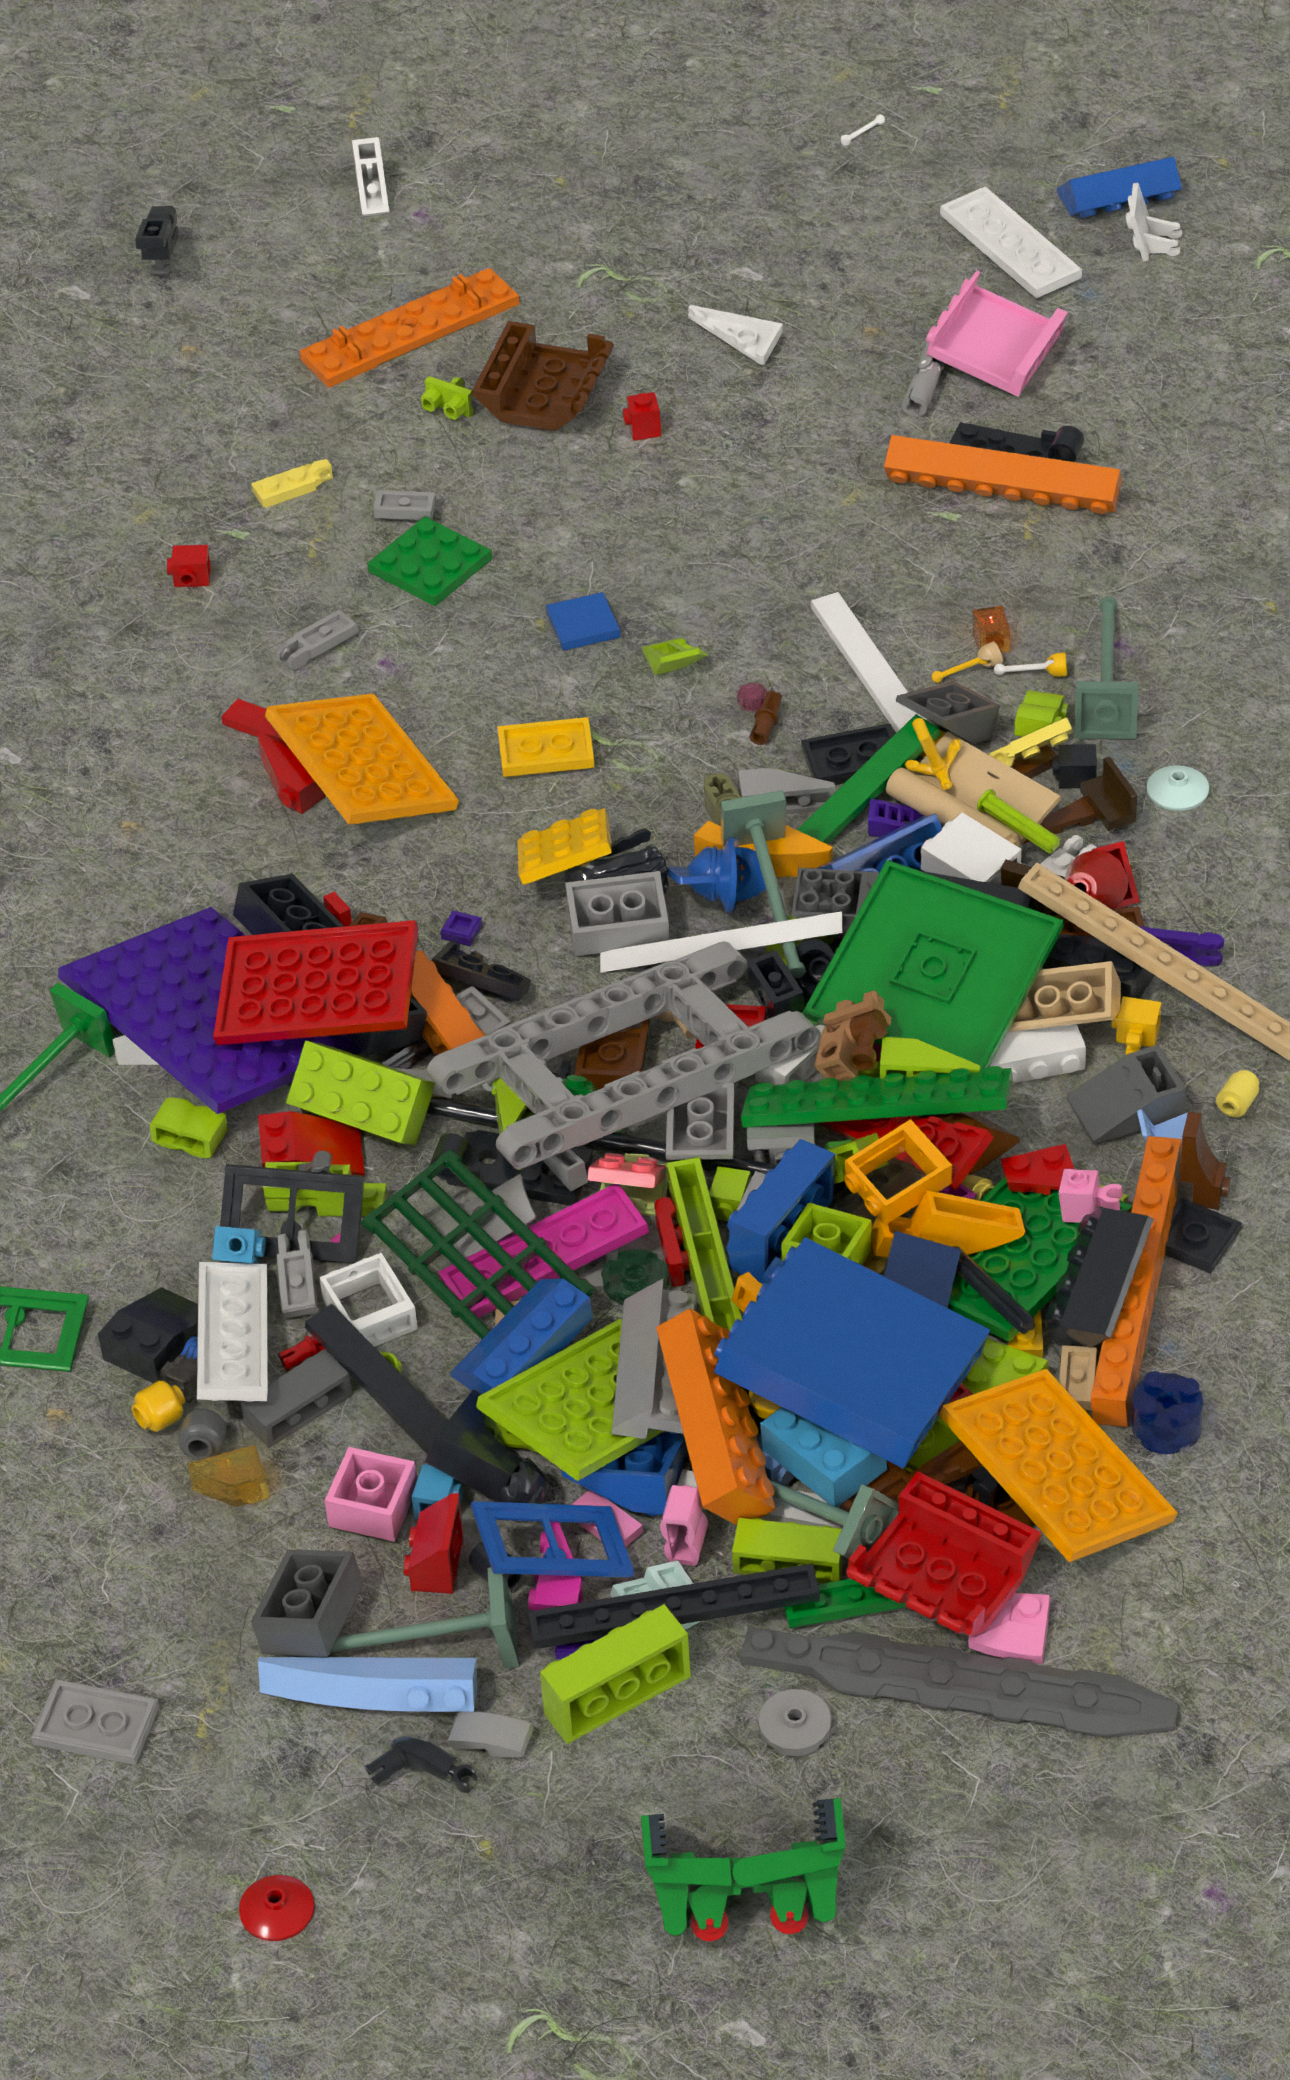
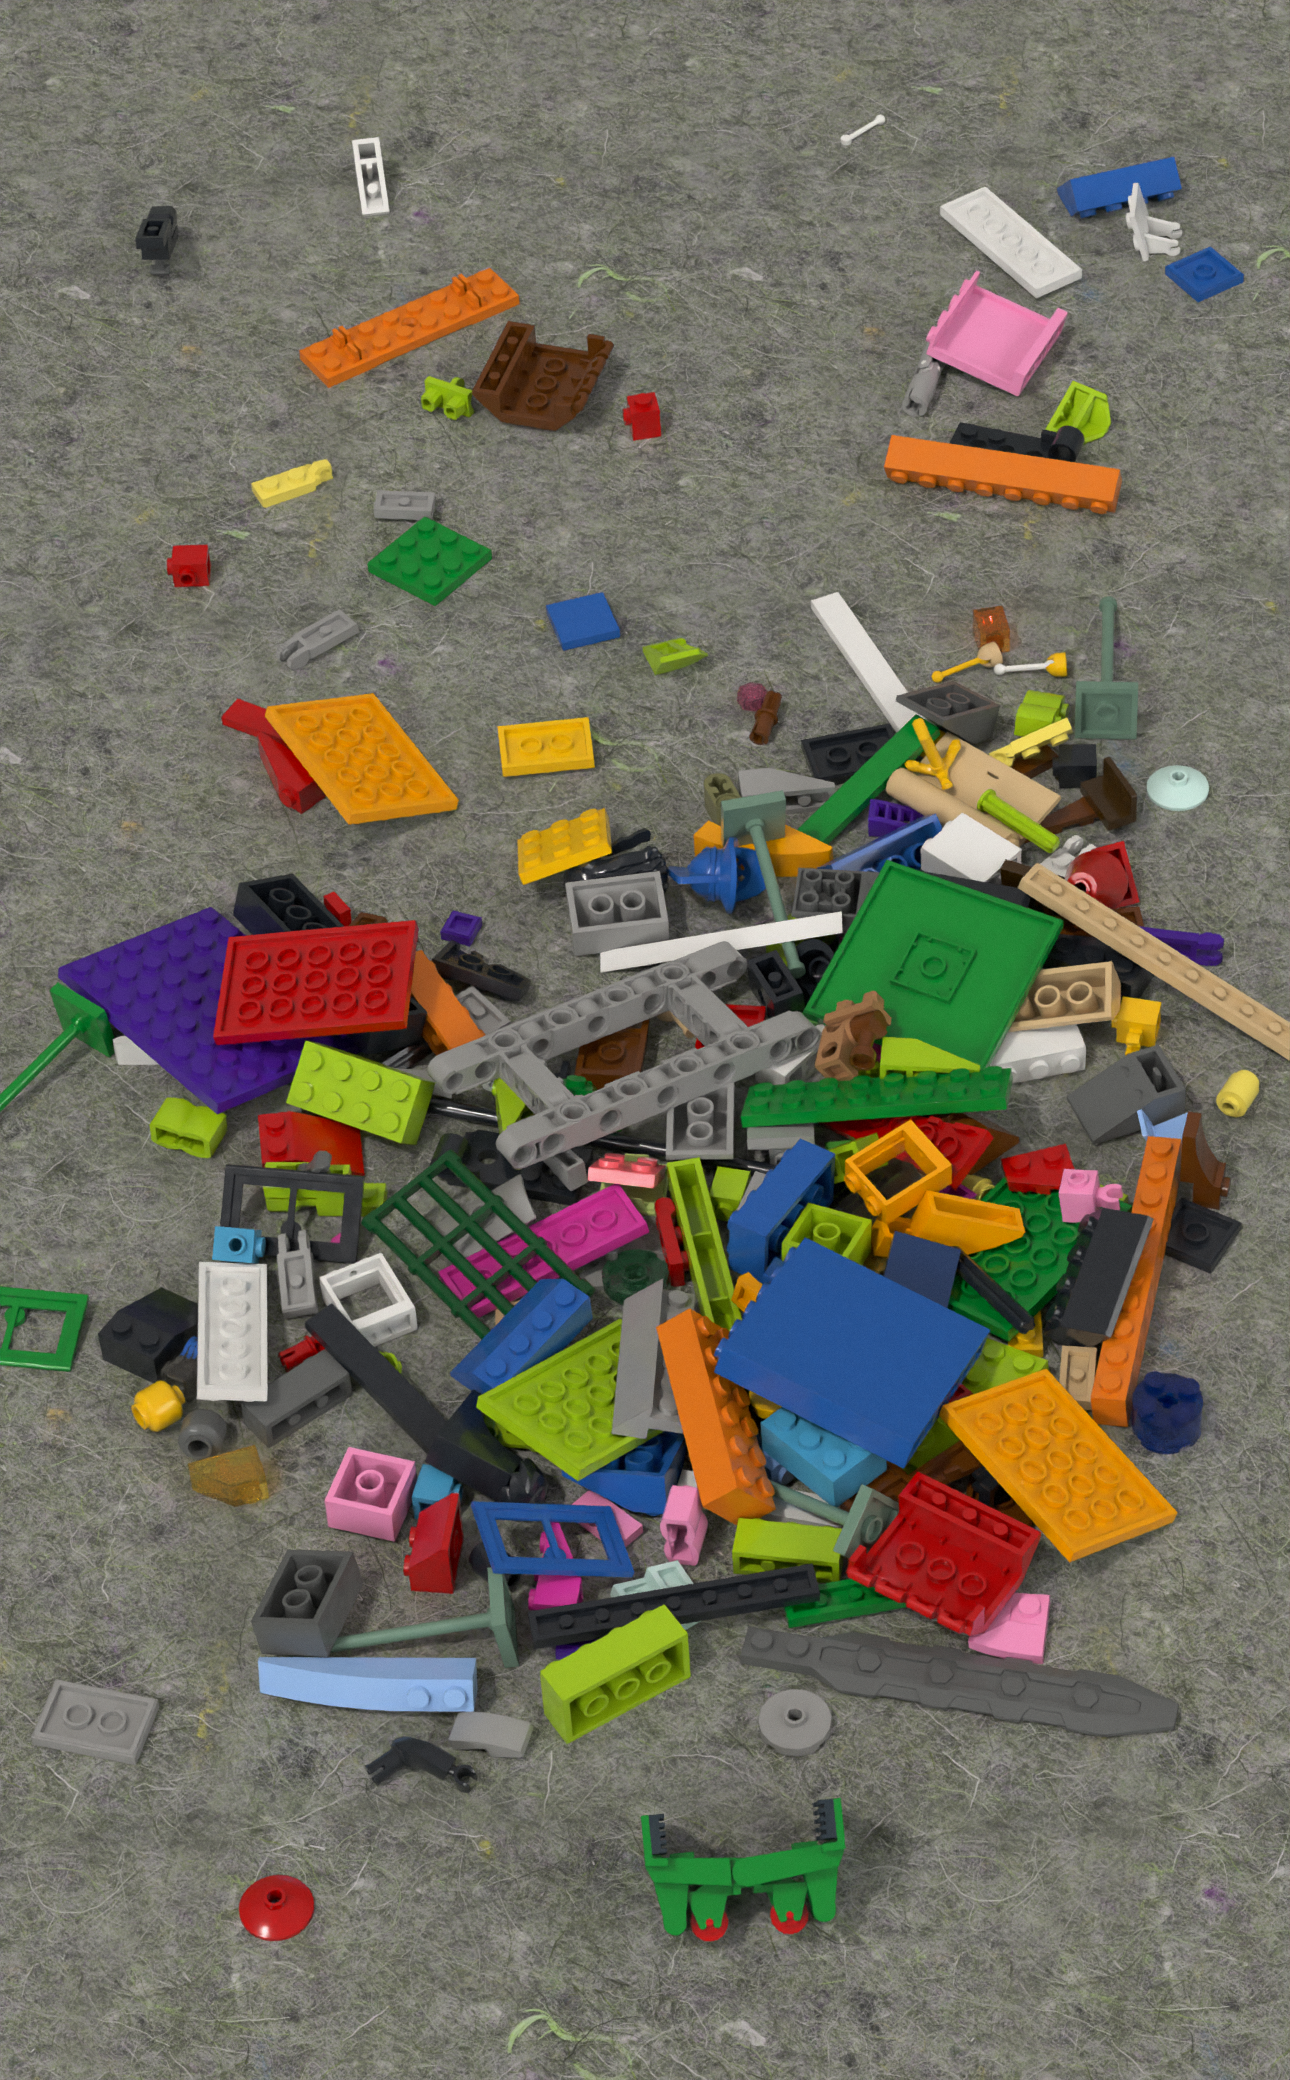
white wing [688,305,783,365] -> none
none -> lime slope [1045,381,1111,445]
none -> blue tile [1165,246,1244,302]

